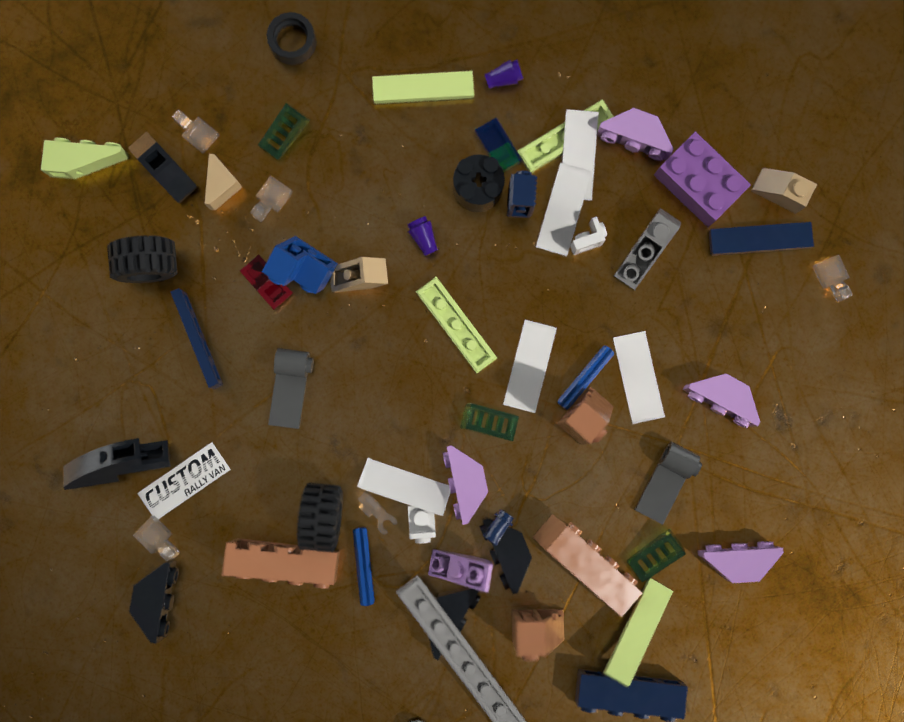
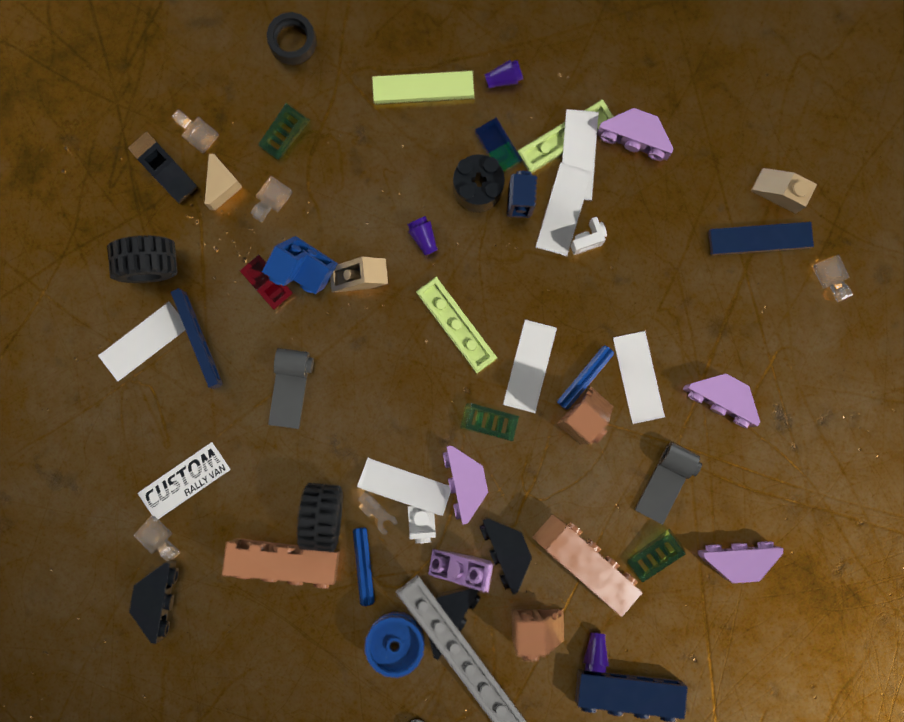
yellowish green slope [41,138,129,179] -> none
black slope [63,438,171,490] -> none
dark blue pin [483,510,514,546] -> none
yellowish green tile [603,578,673,687] -> none
light grey slope [614,208,681,290] -> none
medium lavender brick [654,132,751,227] -> none
none -> white sticker [98,301,185,381]
none -> blue wheel [365,612,425,678]
none -> dark purple cone [583,633,609,673]

